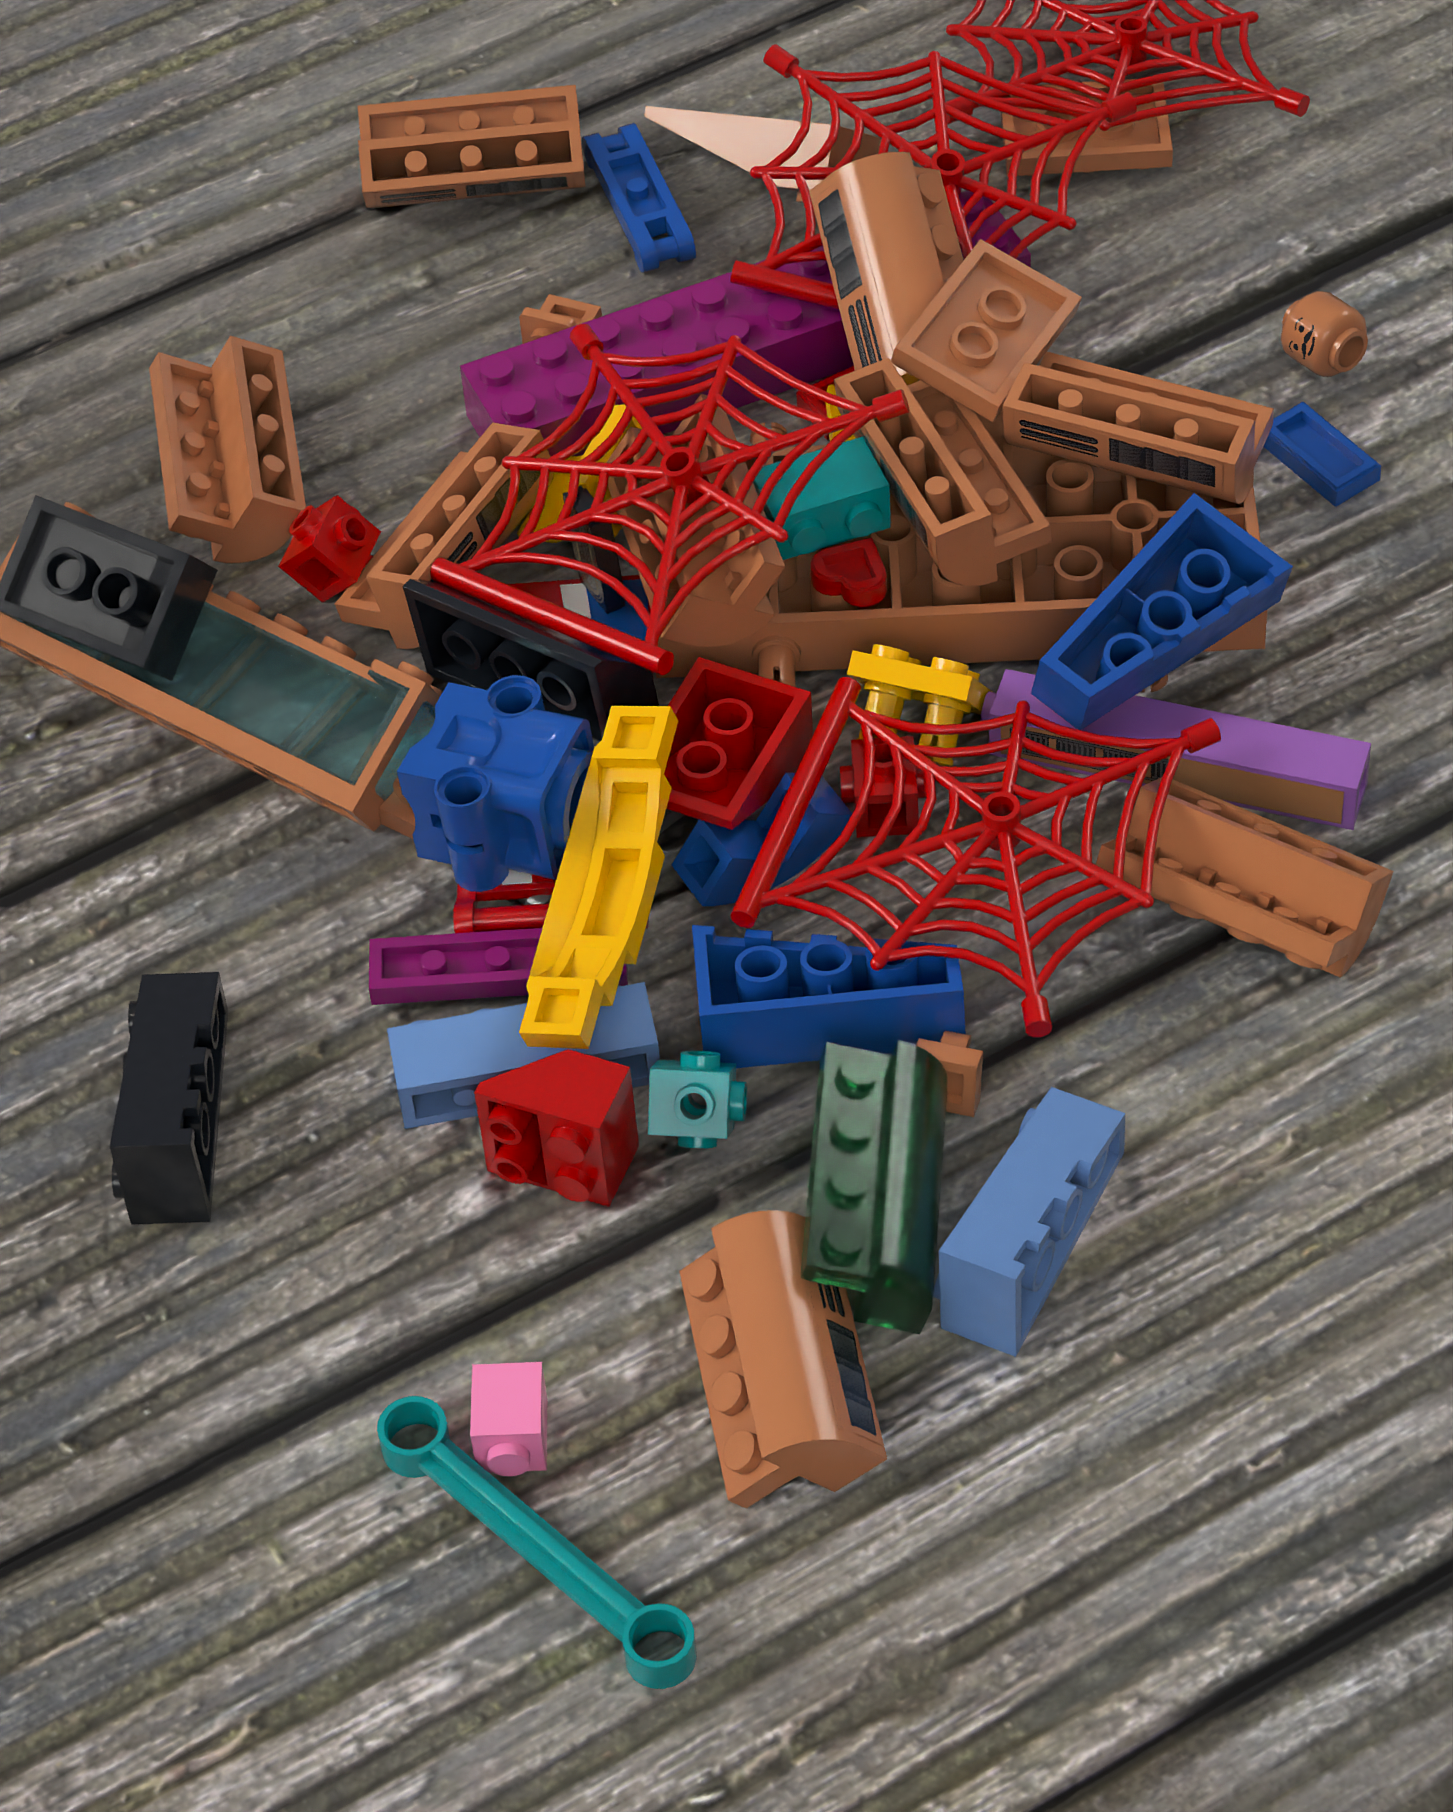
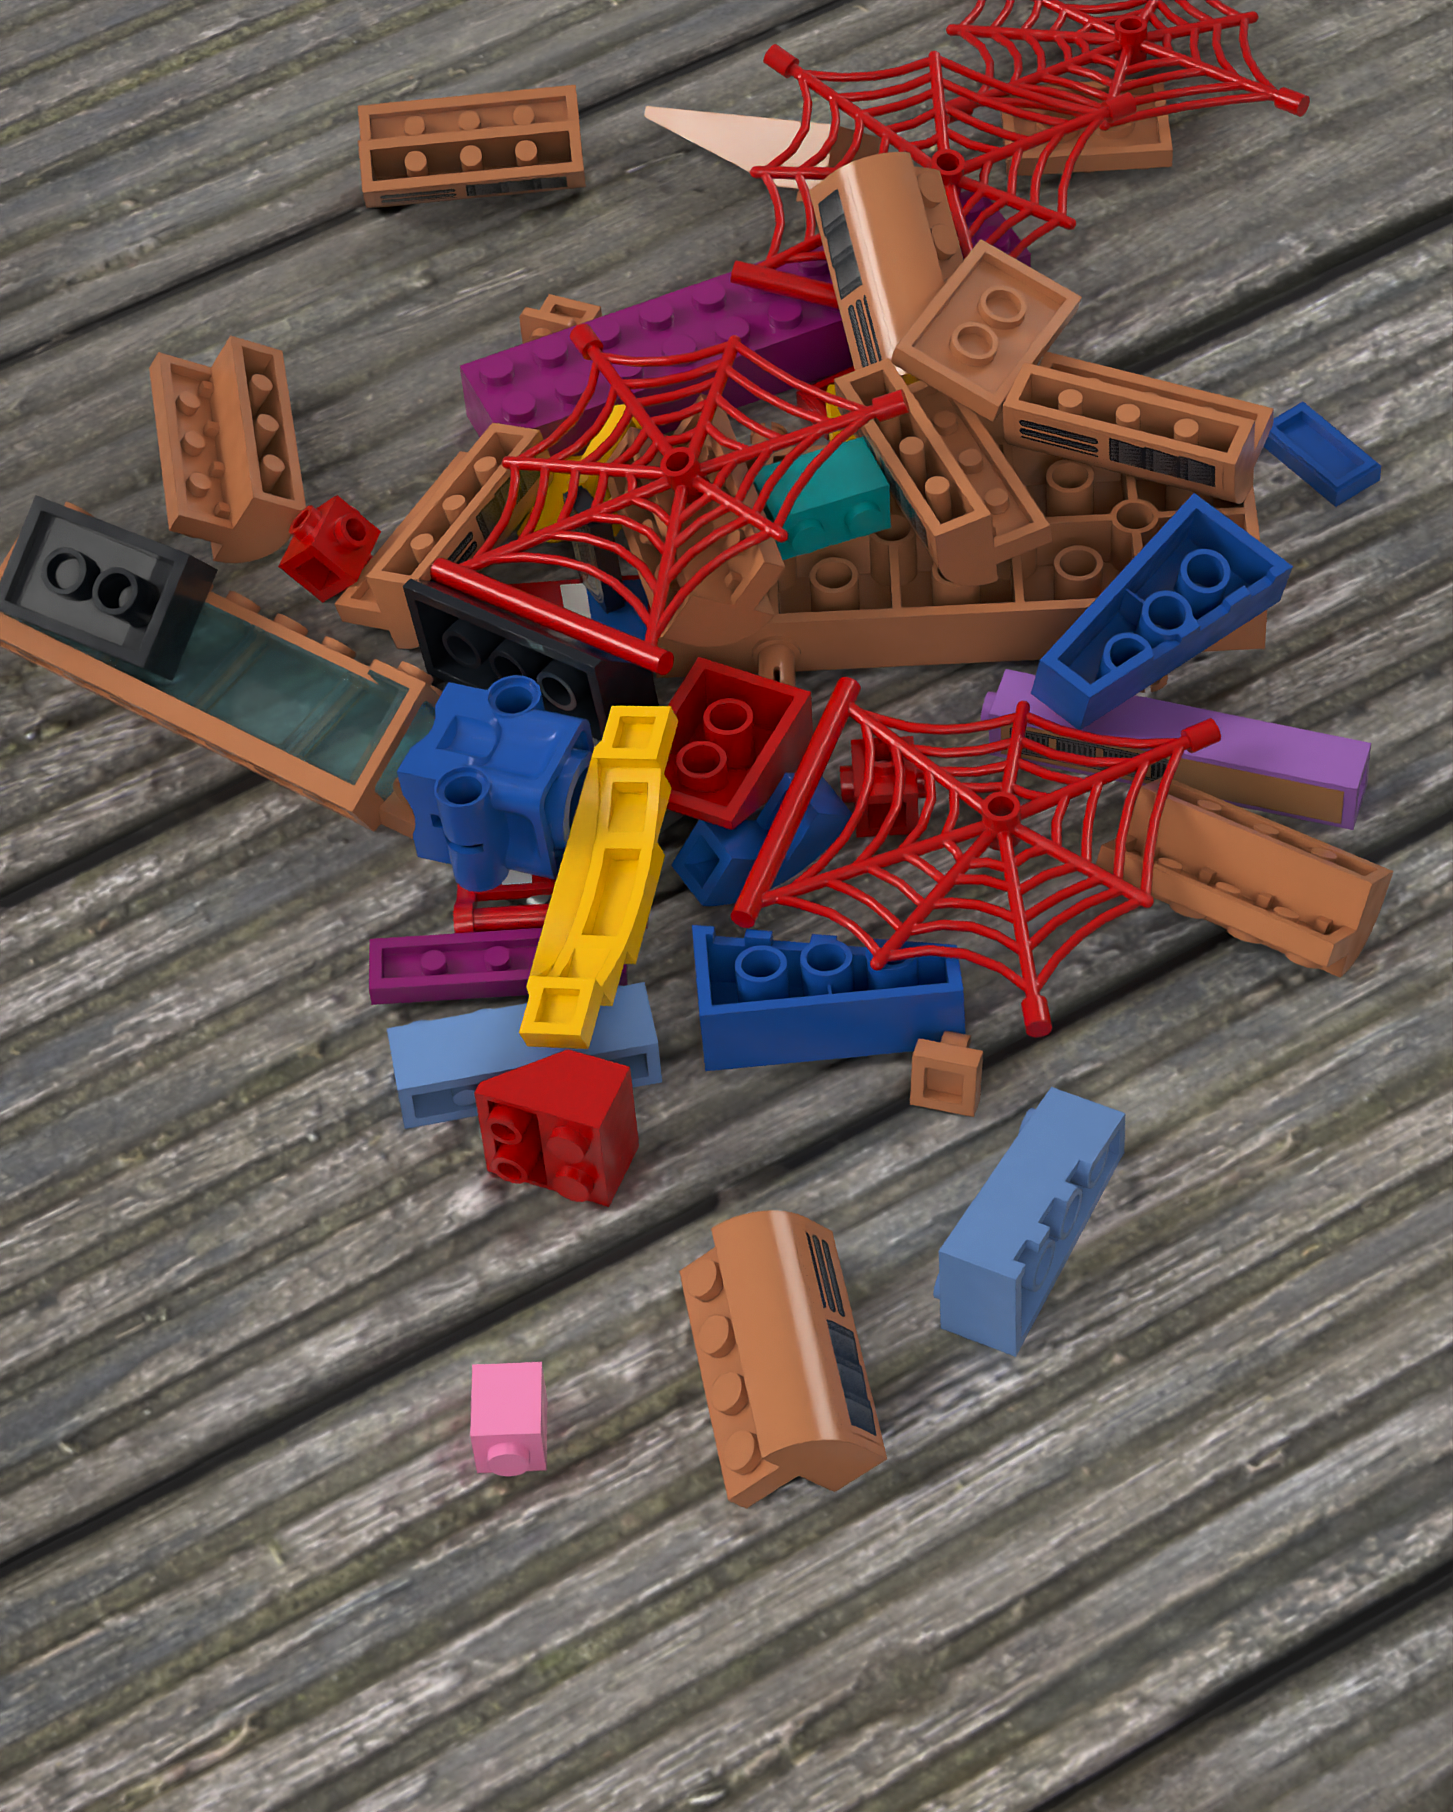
black wedge [109,972,228,1225] -> none
teal piece [377,1396,697,1689] -> none
blue plate [582,123,696,273] -> none
teal brick [648,1050,747,1148] -> none
clear green brick [801,1040,948,1335] -> none
red tile [810,537,887,607] -> none
yellow plate [847,644,992,767] -> none
nougat head [1281,291,1368,377] -> none

